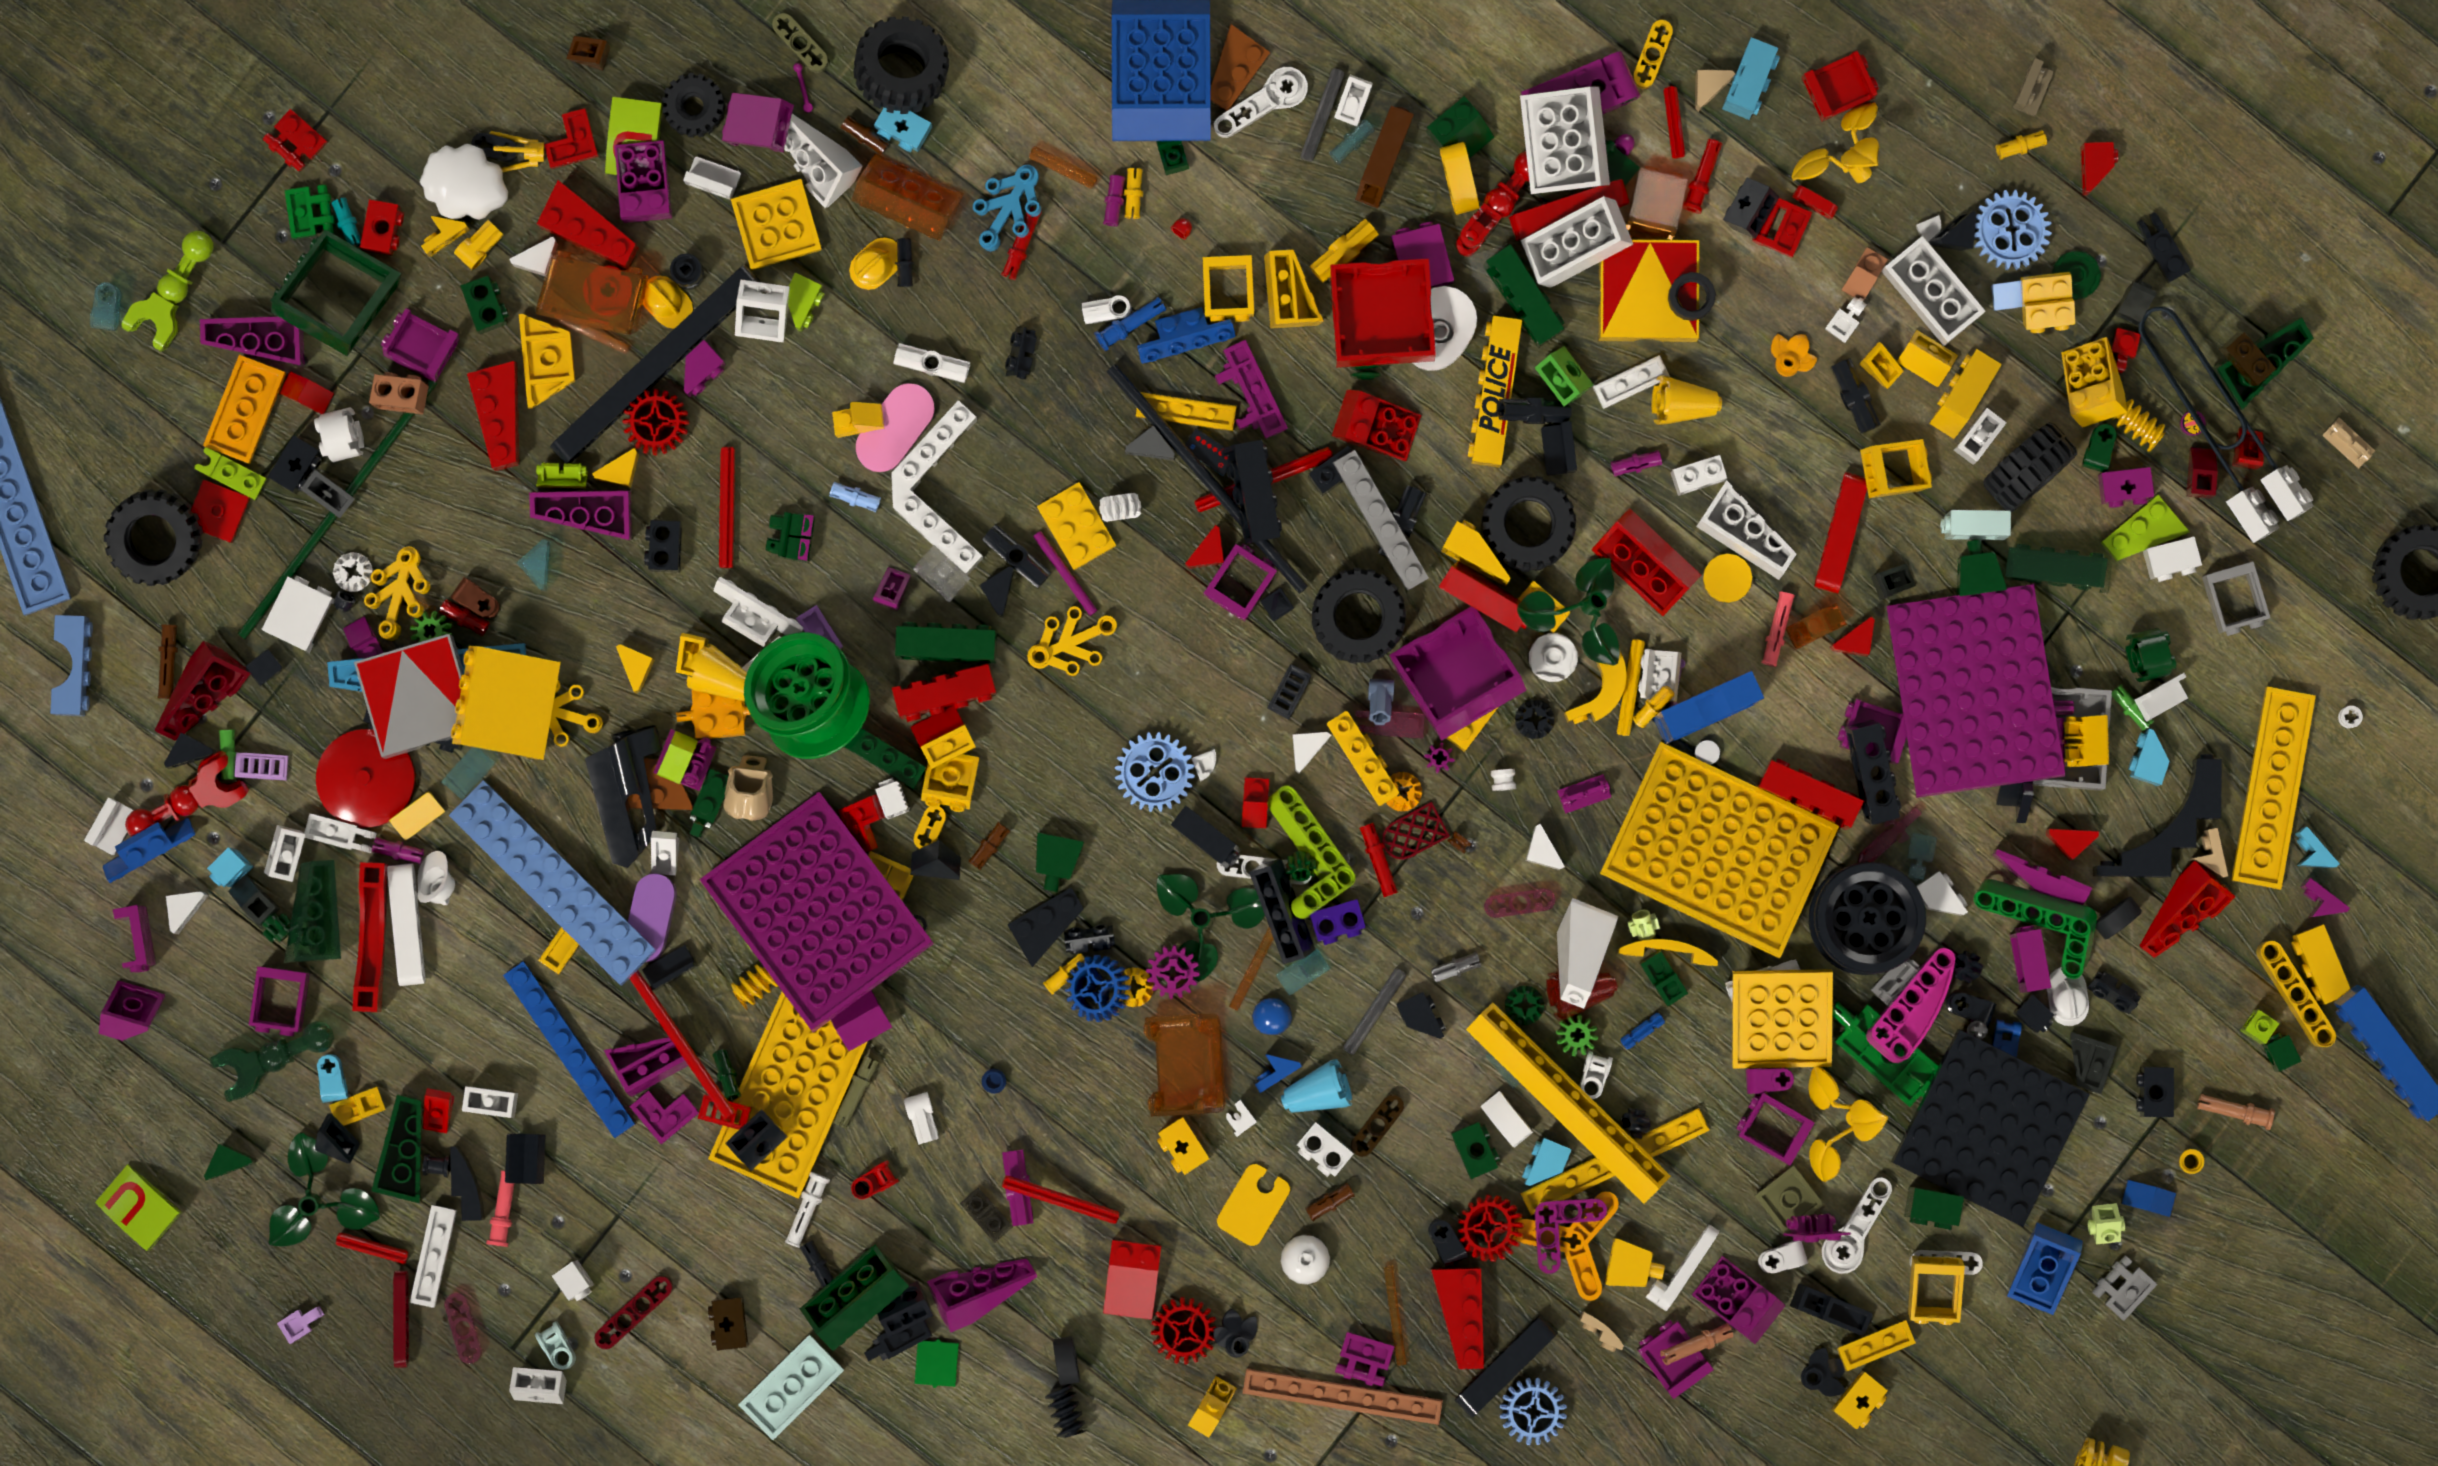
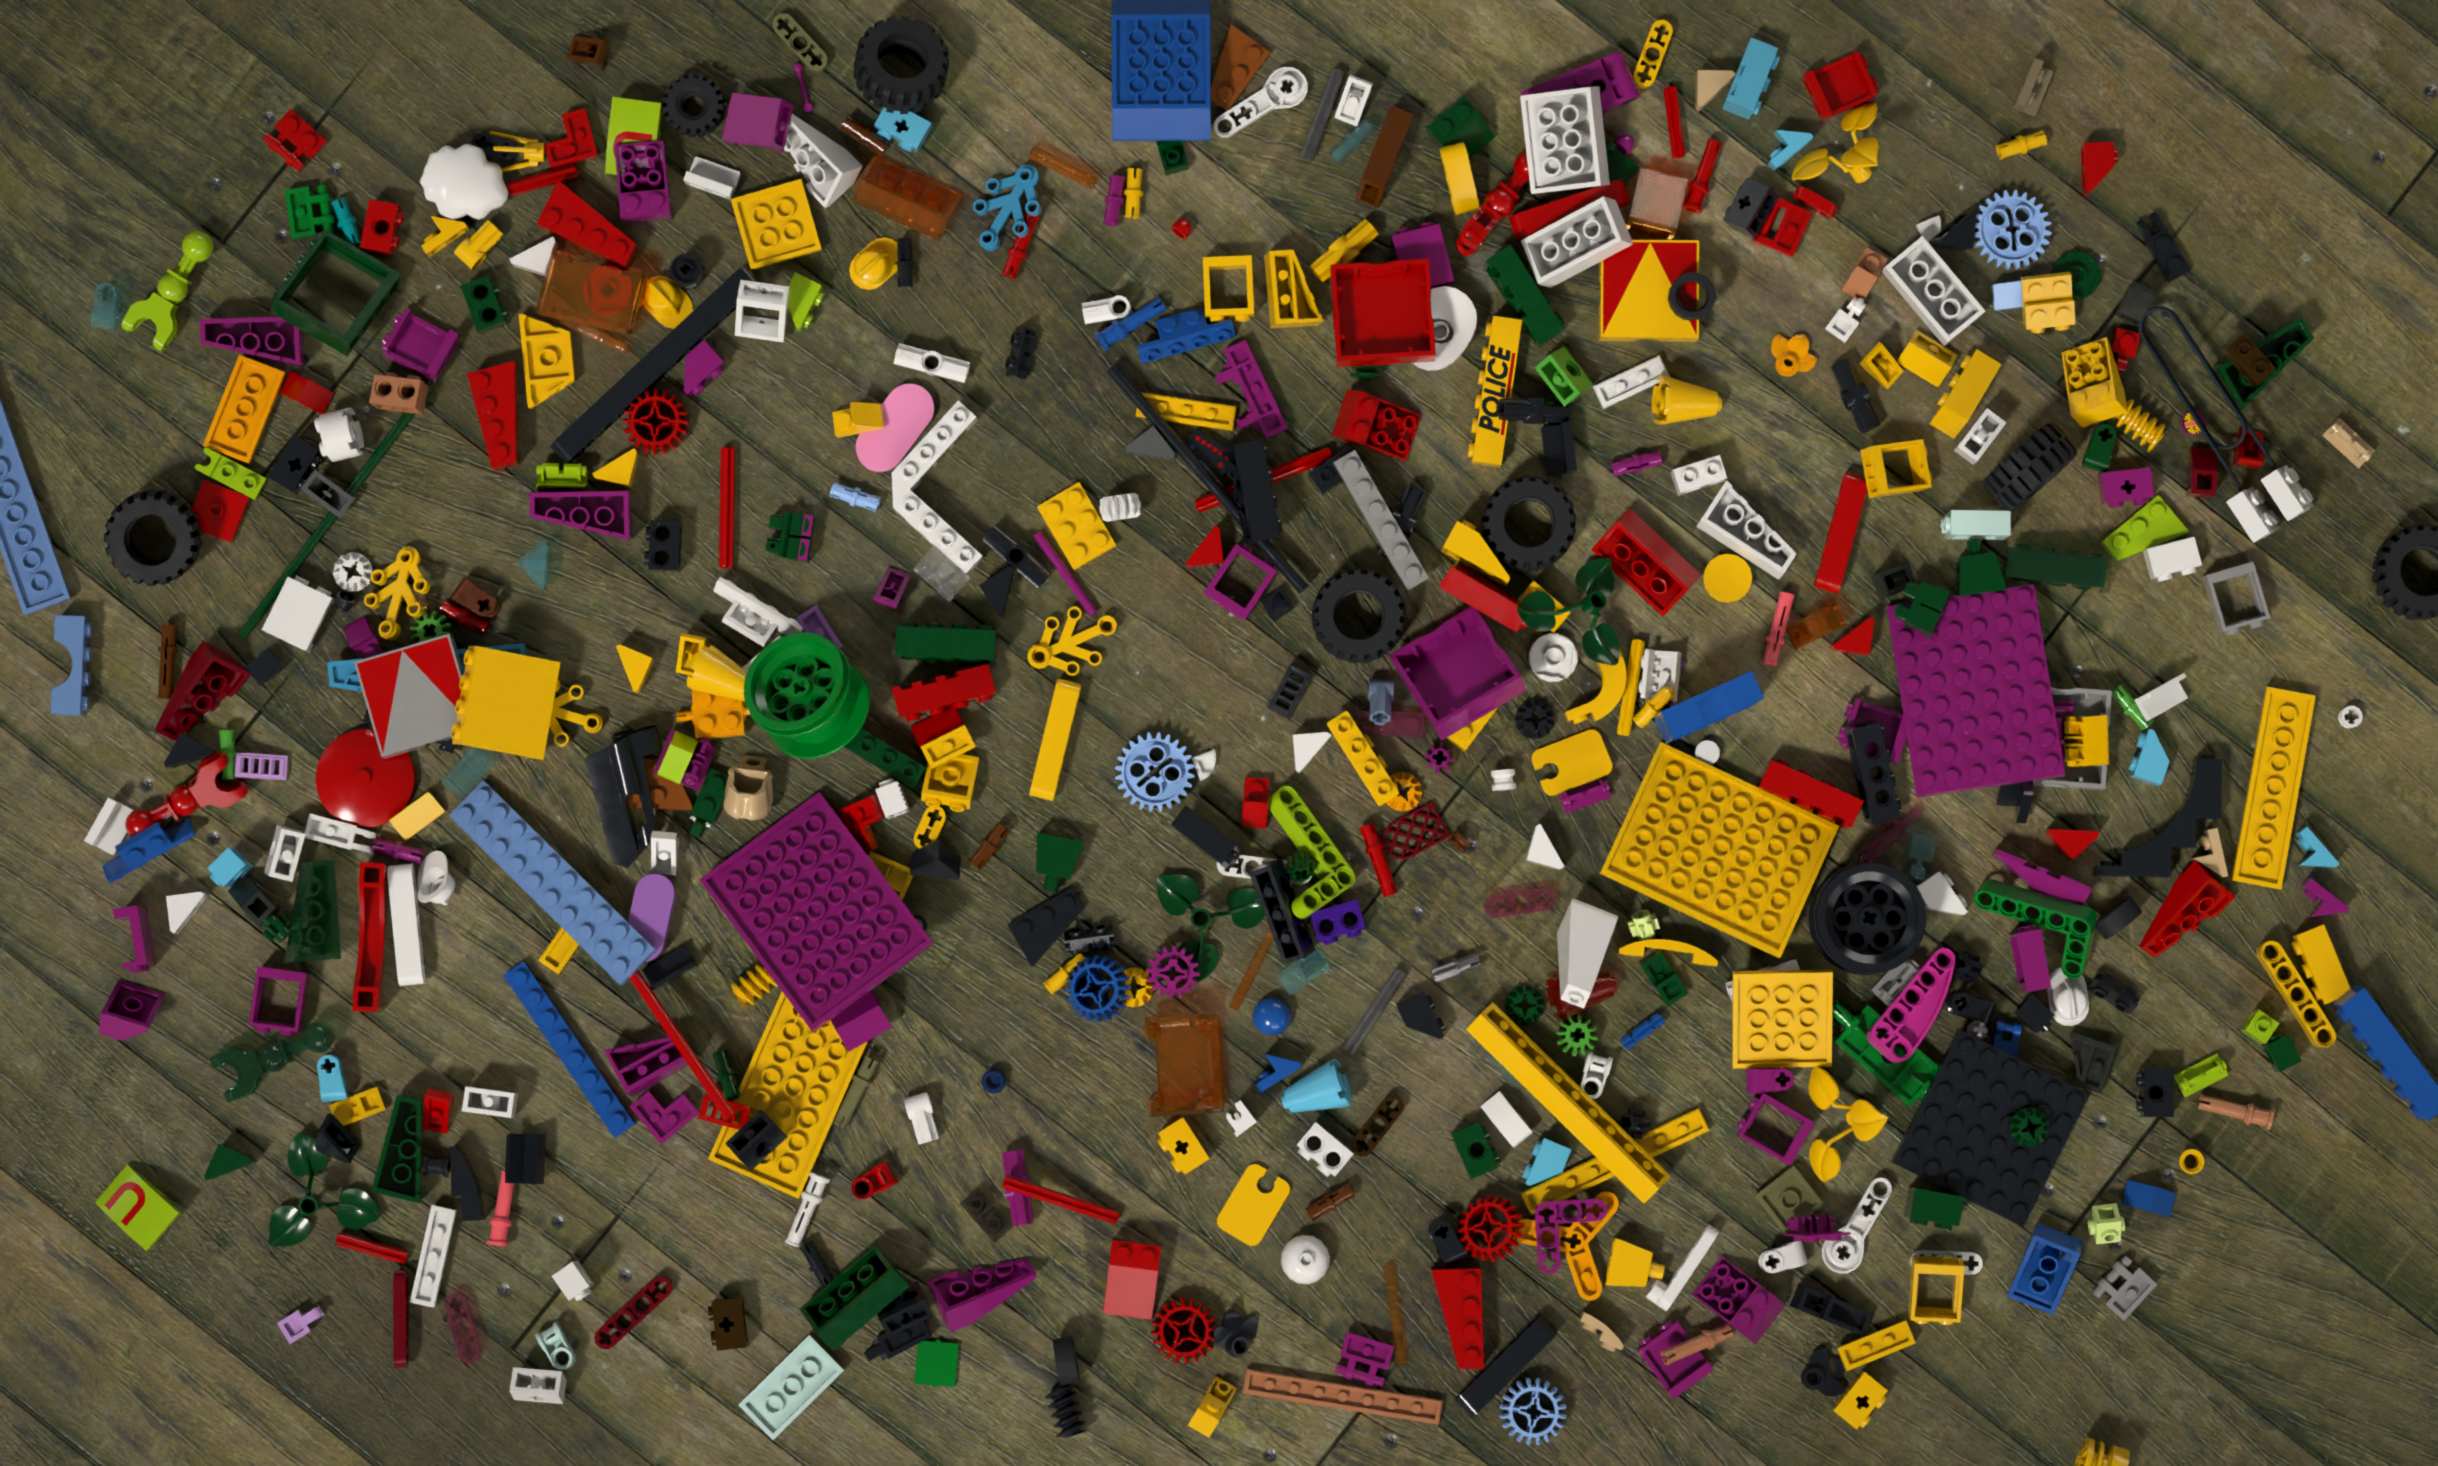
dark green brick [2125,628,2177,682] -> none
none -> red axle [506,164,579,196]
none -> yellow beam [1029,678,1082,801]
none -> yellow piece [1531,730,1613,796]
none -> medium azure slope [1768,130,1814,172]
none -> dark green hips [1894,581,1950,639]
none -> dark green gear [2010,1107,2050,1147]
none -> lime hinge [2174,1053,2228,1098]

